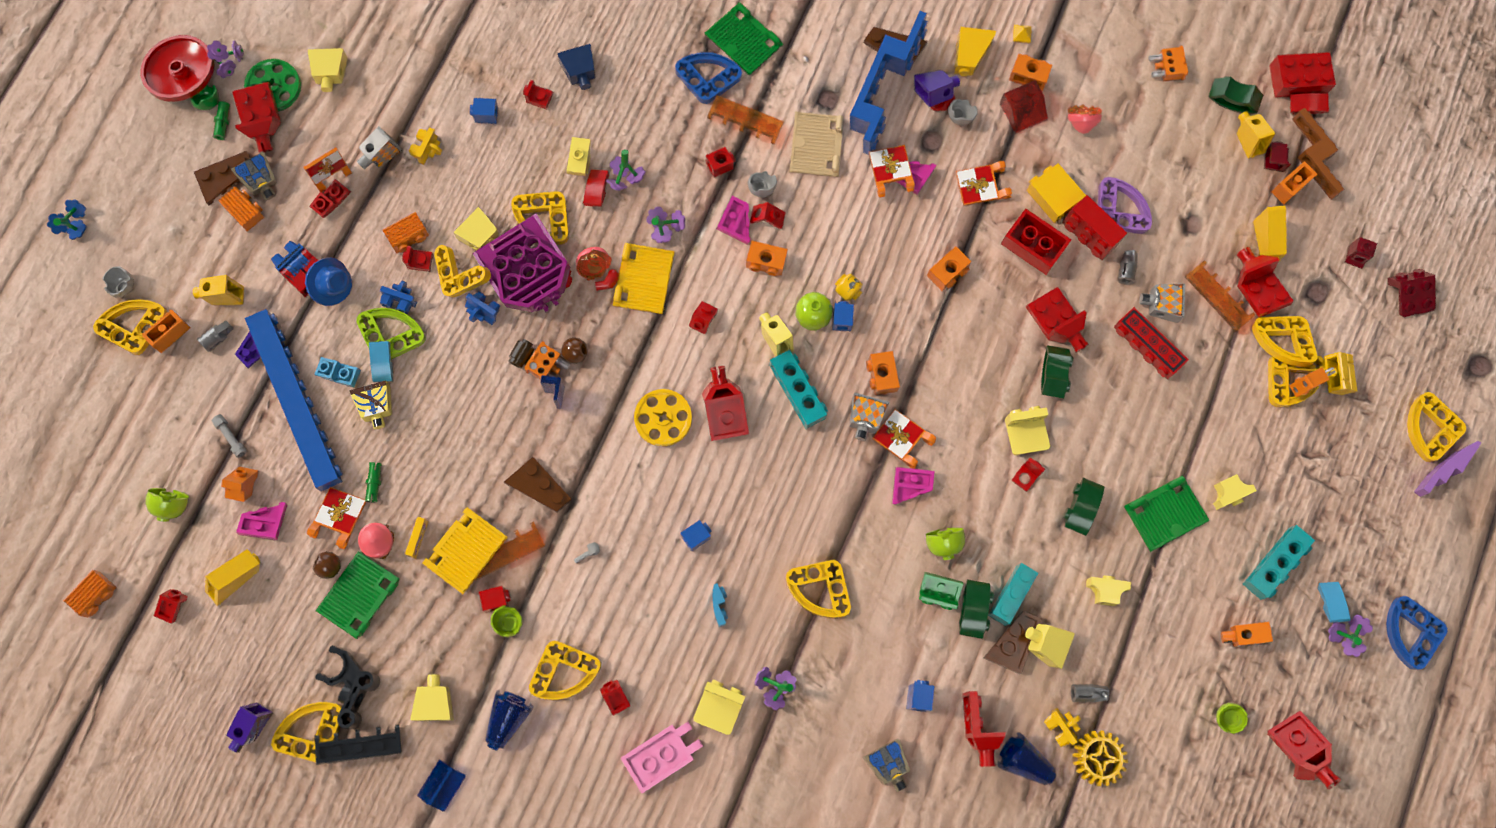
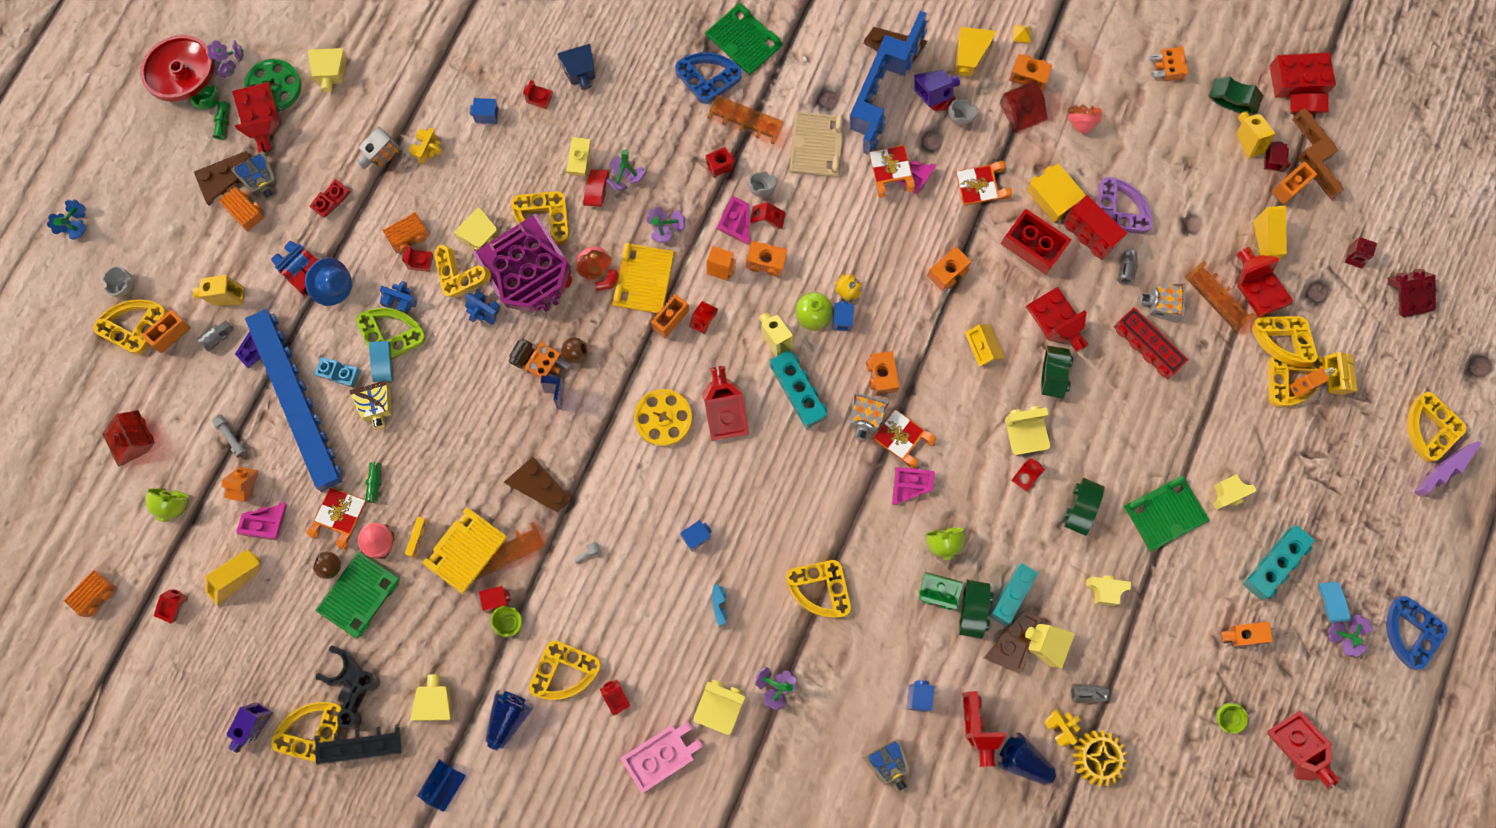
flag [303,147,352,192] -> none
none -> clear red slope [102,410,154,467]
none -> orange brick [651,294,689,339]
none -> orange brick [706,245,736,281]
none -> yellow panel [965,324,1005,366]

